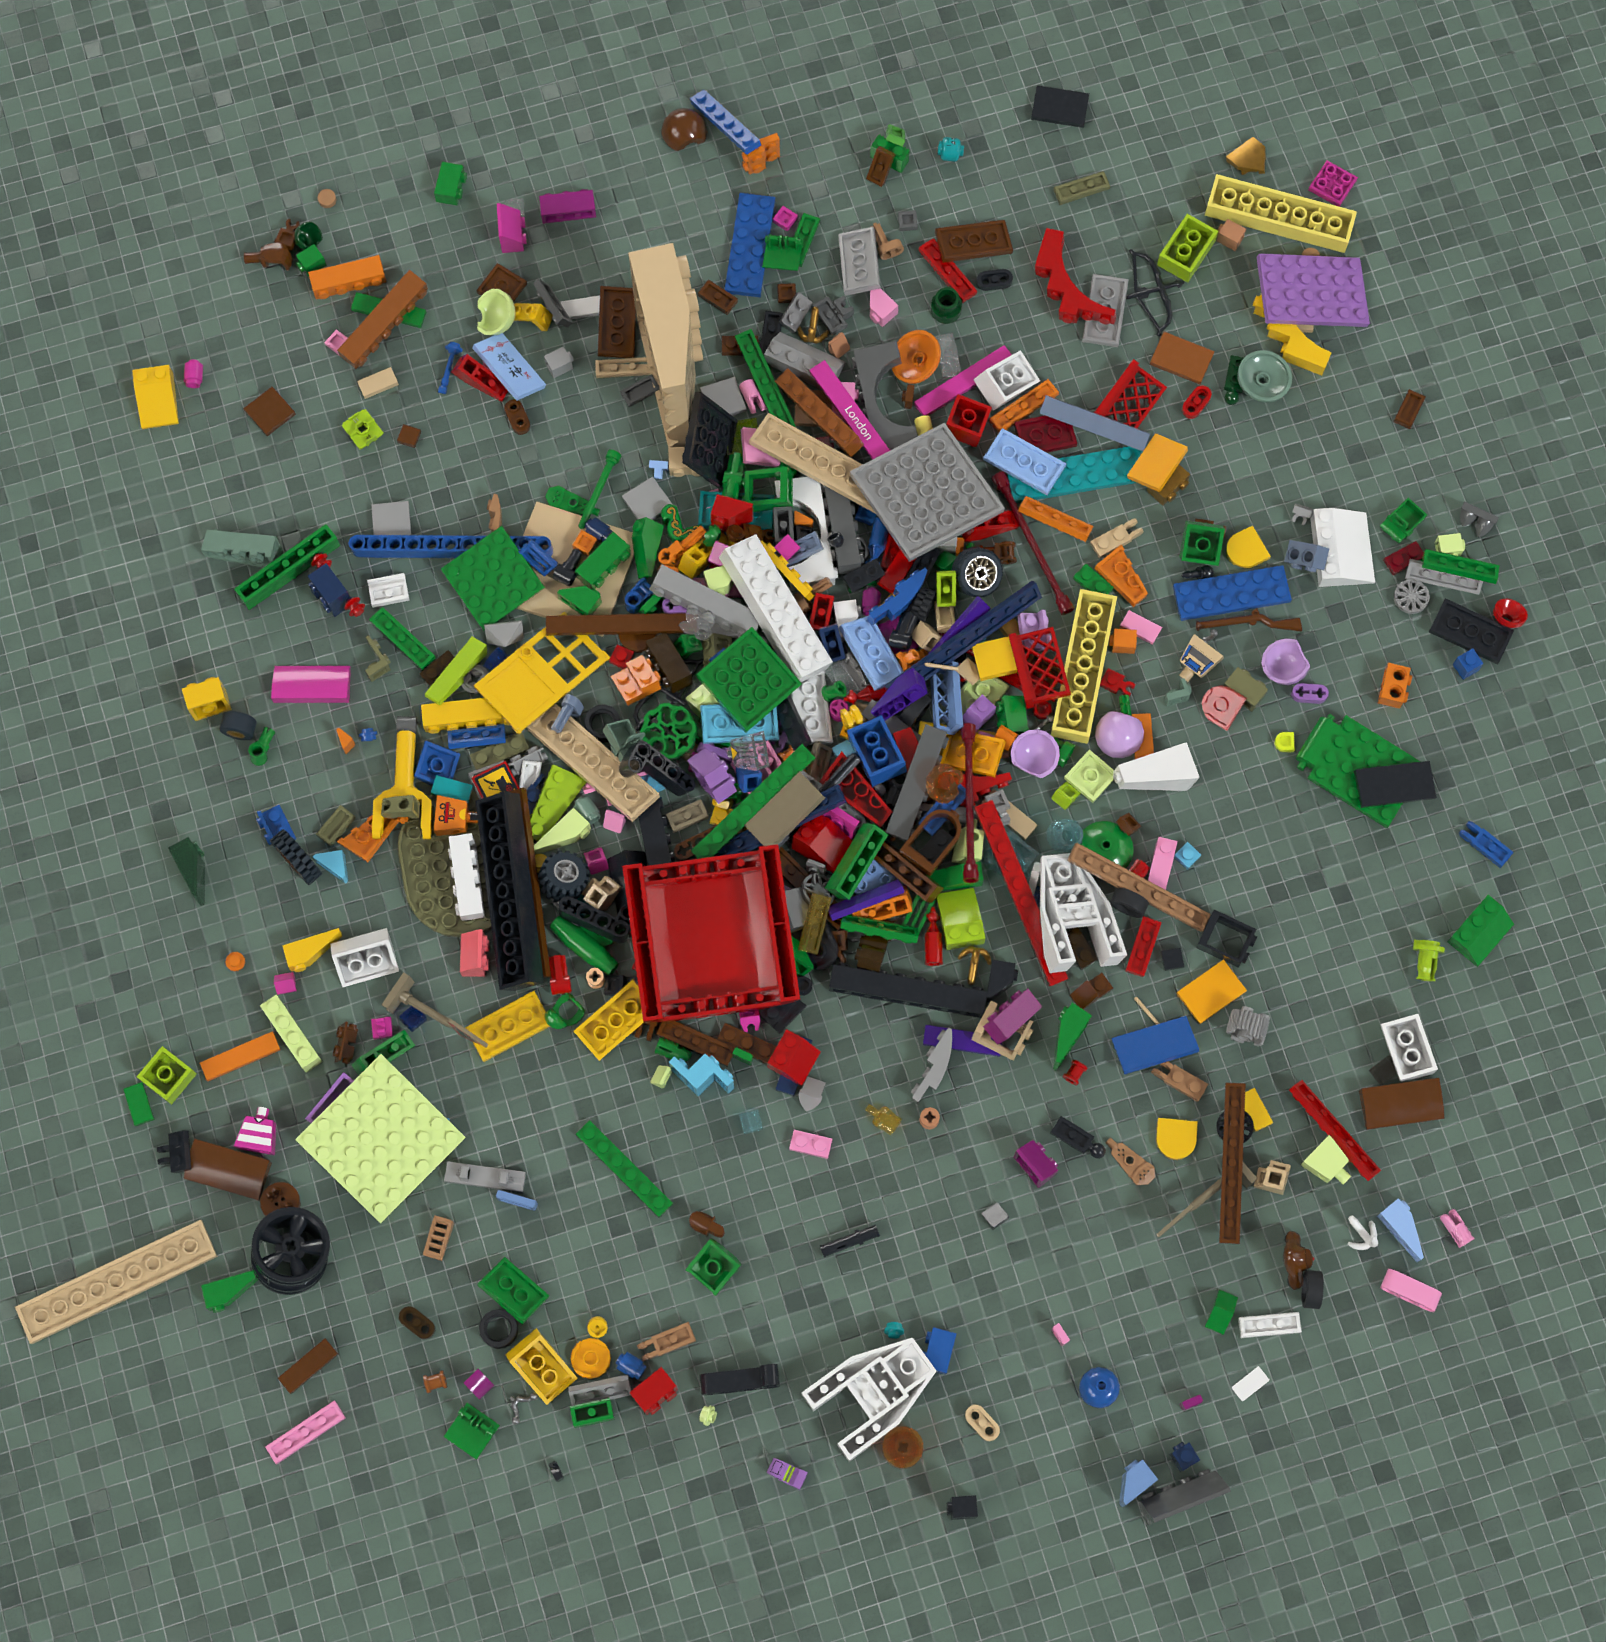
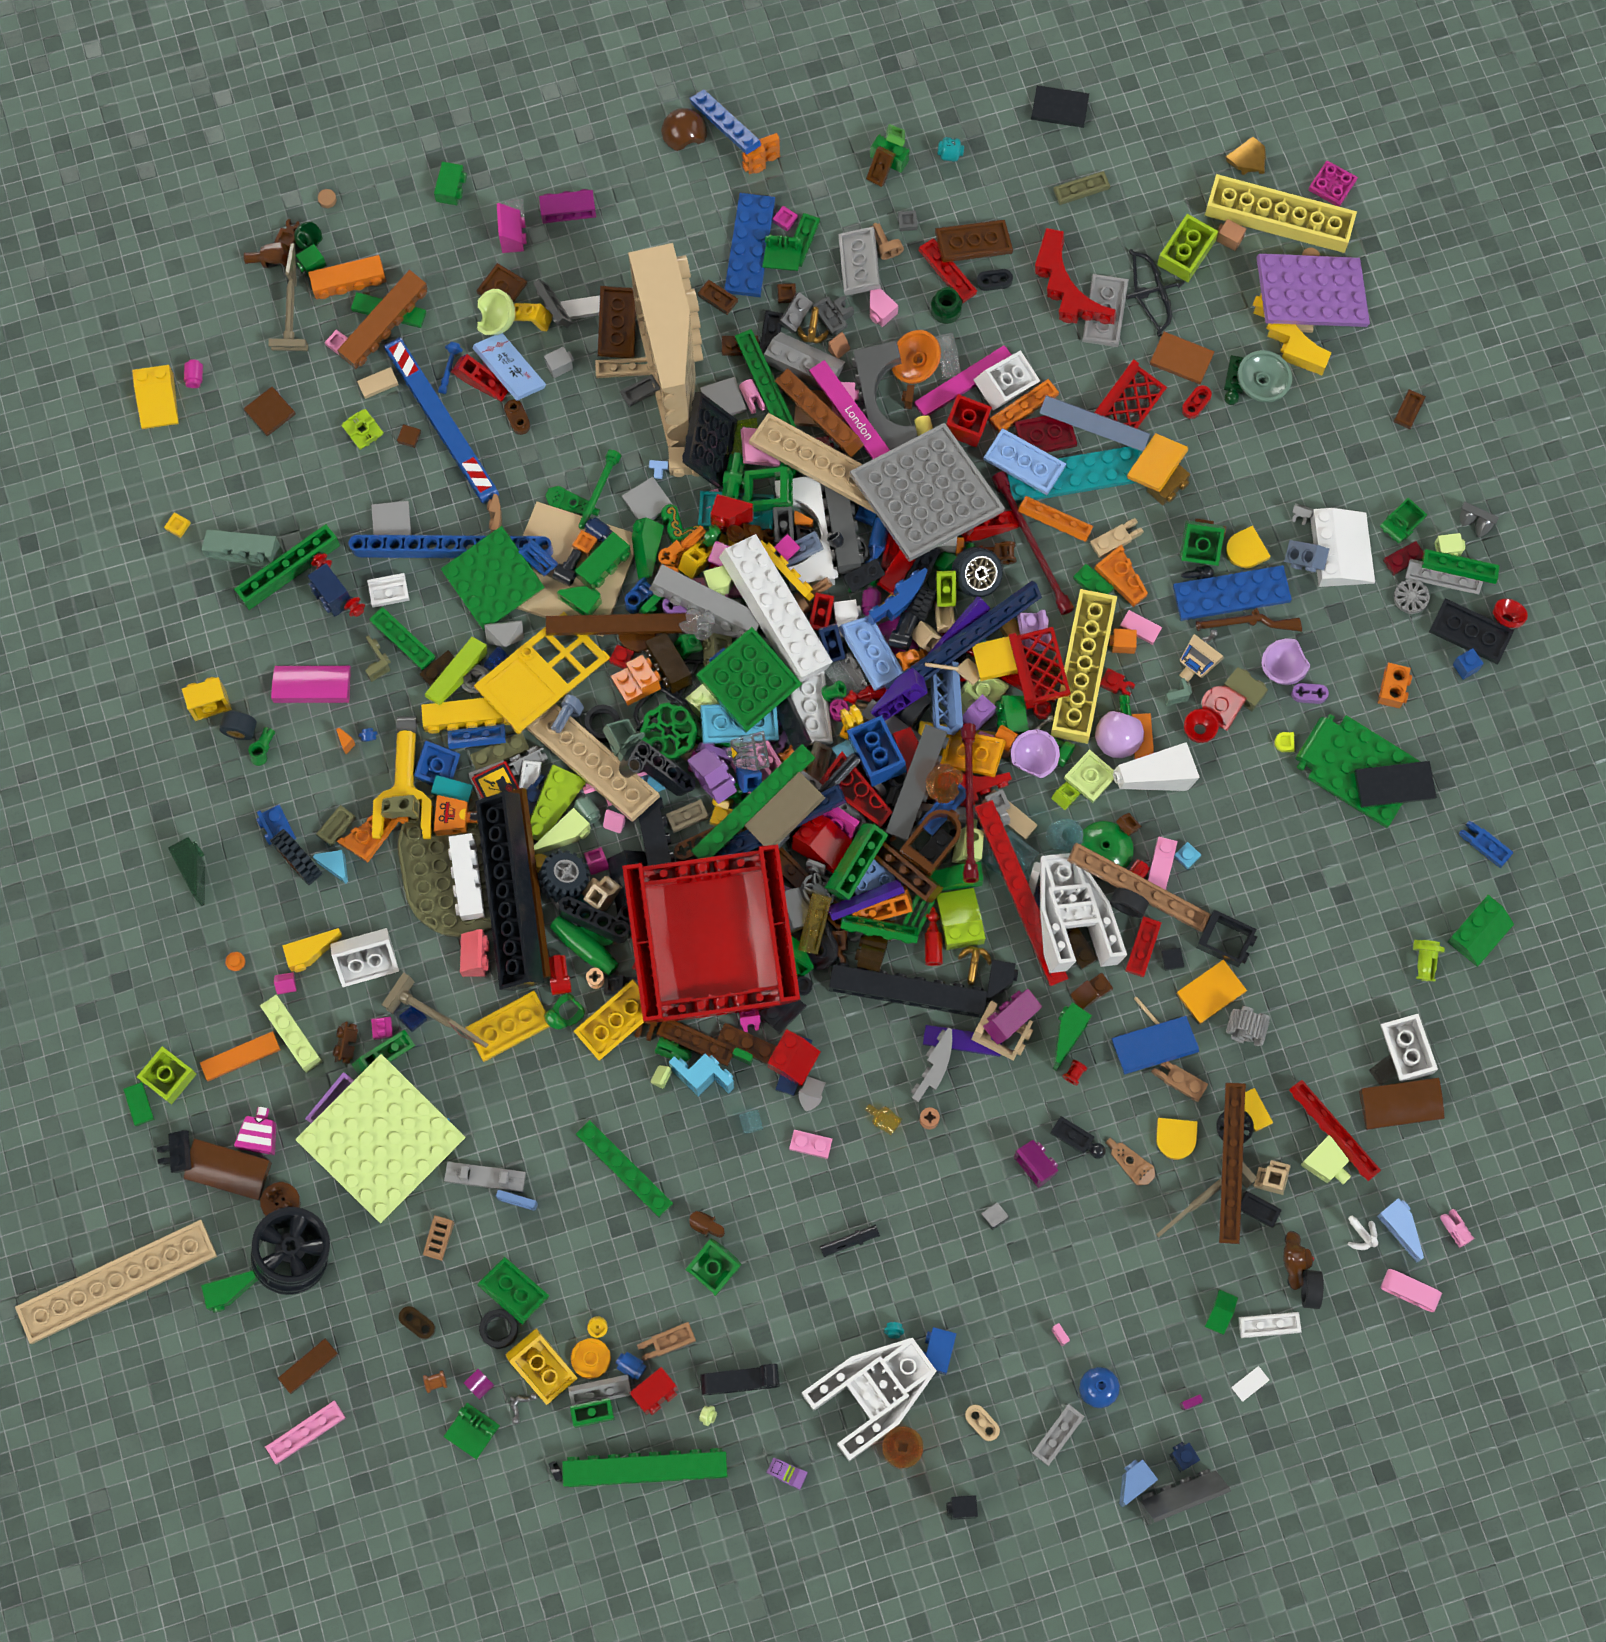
none -> yellow tile [164,512,191,538]
none -> dark tan piece [268,243,308,351]
none -> blue beam [384,337,499,504]
none -> green brick [562,1448,728,1488]
none -> light grey plate [1032,1404,1085,1466]
none -> red piece [1184,709,1219,743]
none -> black tile [1241,1191,1282,1228]

